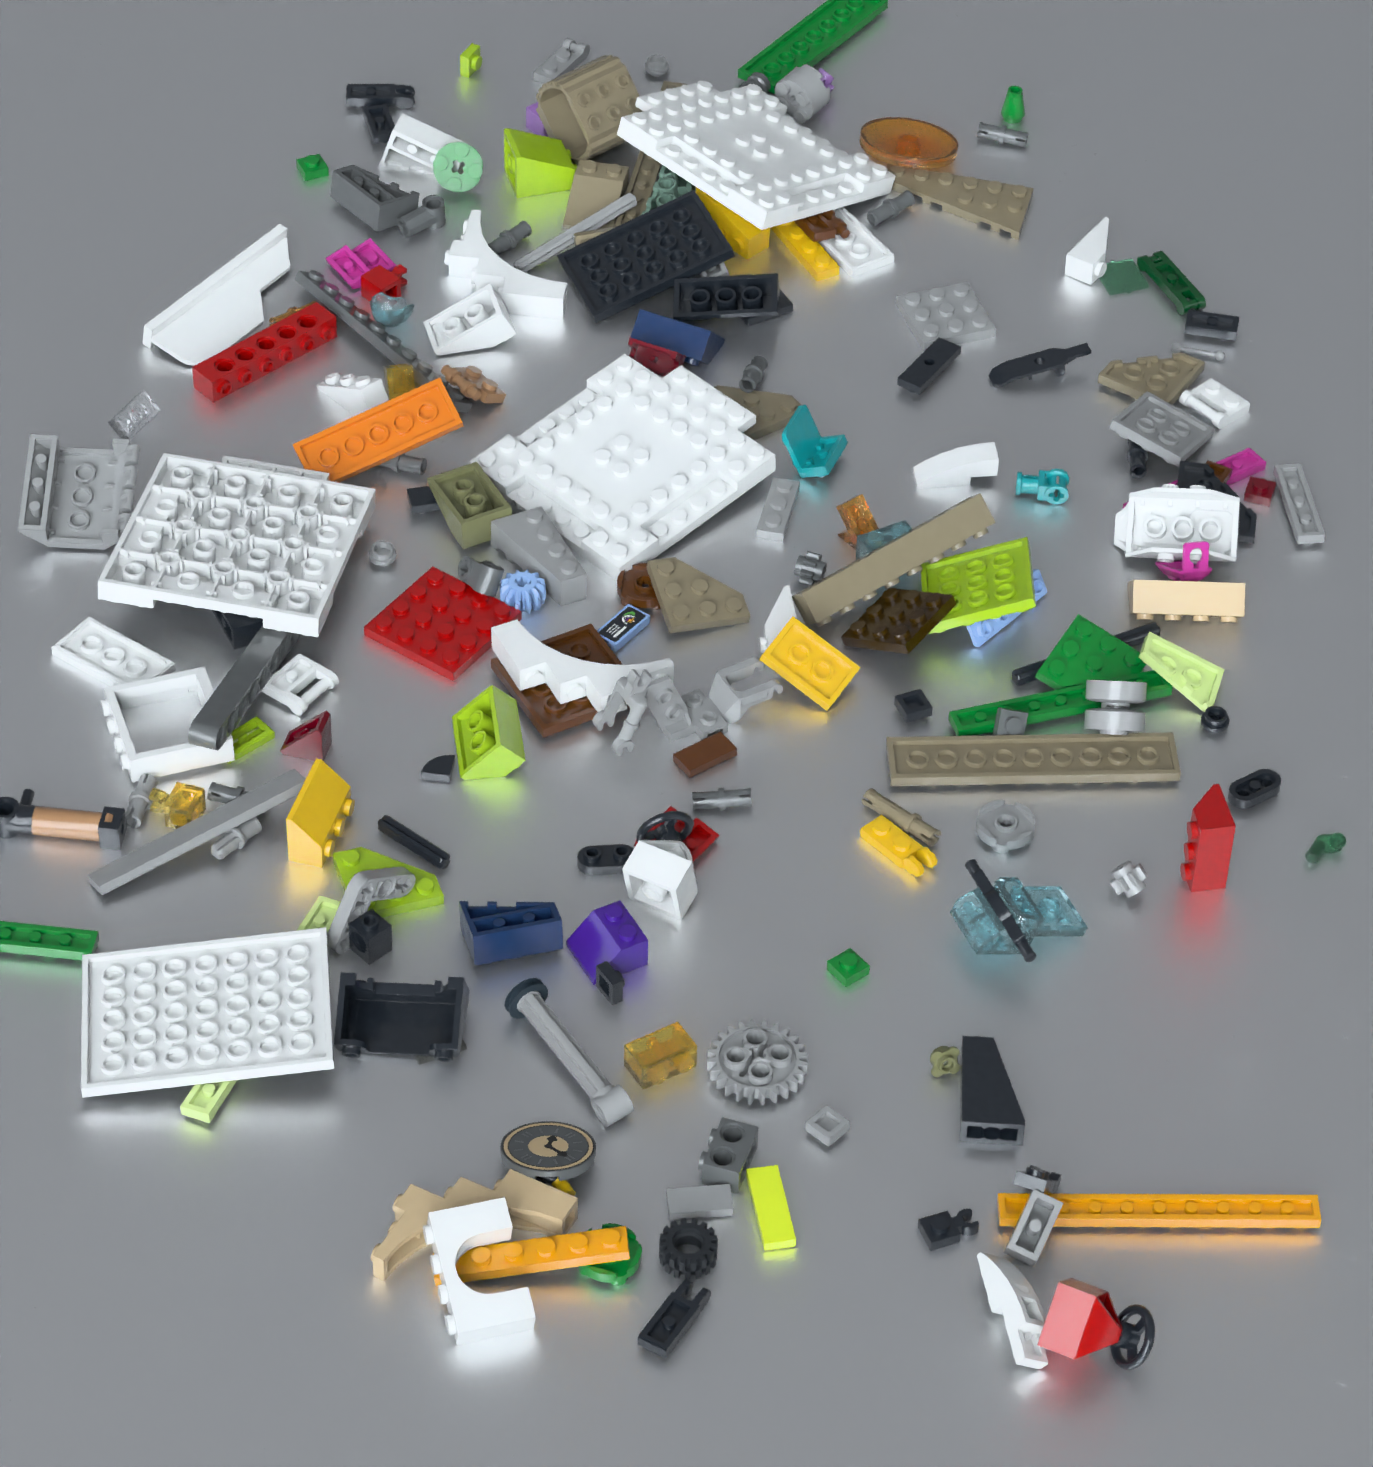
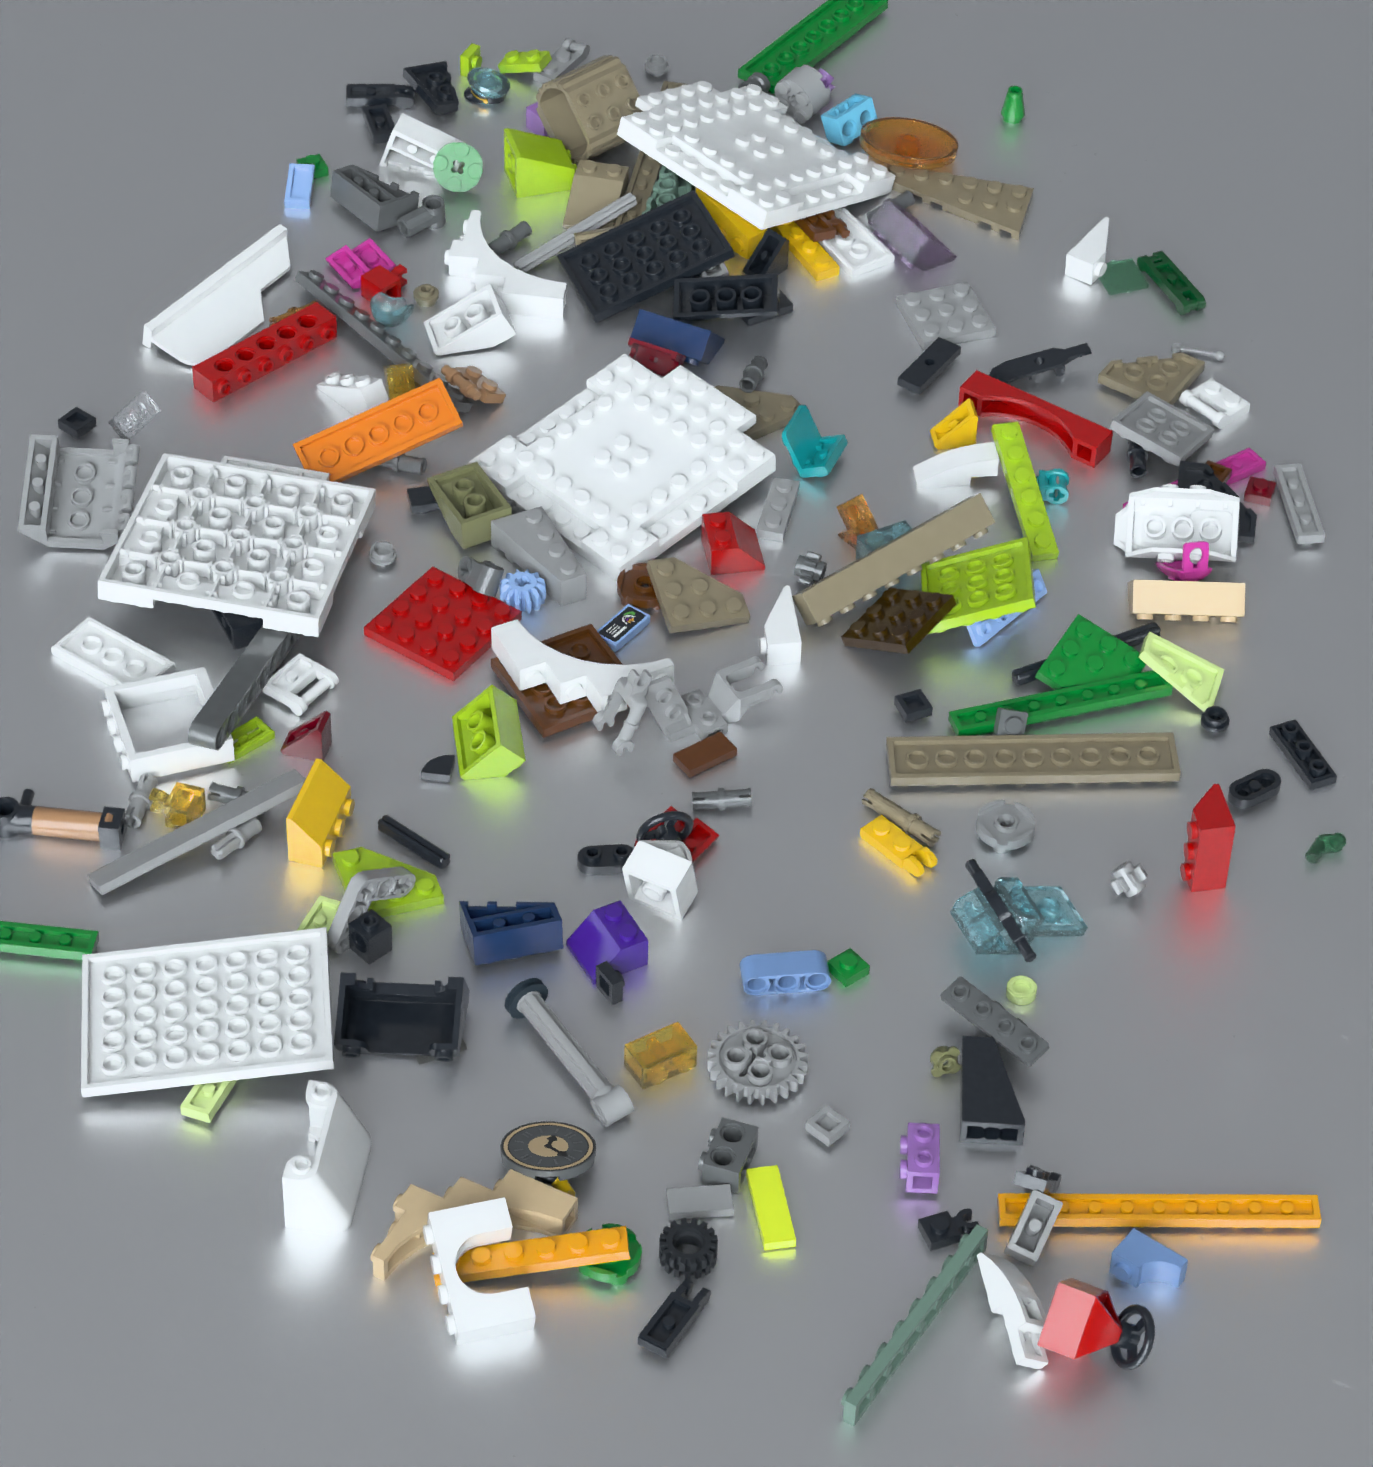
yellow plate [759,616,861,711] -> none
pin [977,122,1029,148] -> none
light grey wheel [1084,680,1147,735] -> none
black plate [1184,310,1239,341] -> none
none -> black plate [58,407,97,439]
none -> white windscreen [282,1080,371,1233]
none -> light blue tile [284,163,315,209]
none -> black wing [403,61,459,114]
none -> dark tan plate [413,284,439,307]
none -> clear light blue piece [464,67,510,104]
none -> lime plate [498,49,552,73]
none -> red slope [701,512,765,575]
none -> medium blue beam [739,950,831,996]
none -> black slope [742,228,789,275]
none -> medium azure brick [821,93,879,146]
none -> sand green plate [841,1224,988,1426]
none -> slope [868,199,957,271]
none -> medium lavender brick [900,1123,940,1194]
none -> yellow slope [930,398,978,450]
none -> dark grey bracket [940,976,1049,1067]
none -> red arch [958,370,1113,468]
none -> lime plate [991,421,1059,562]
none -> yellowish green tile [1006,976,1037,1005]
none -> medium blue arch [1109,1228,1188,1288]
none -> black tile [1269,719,1337,790]

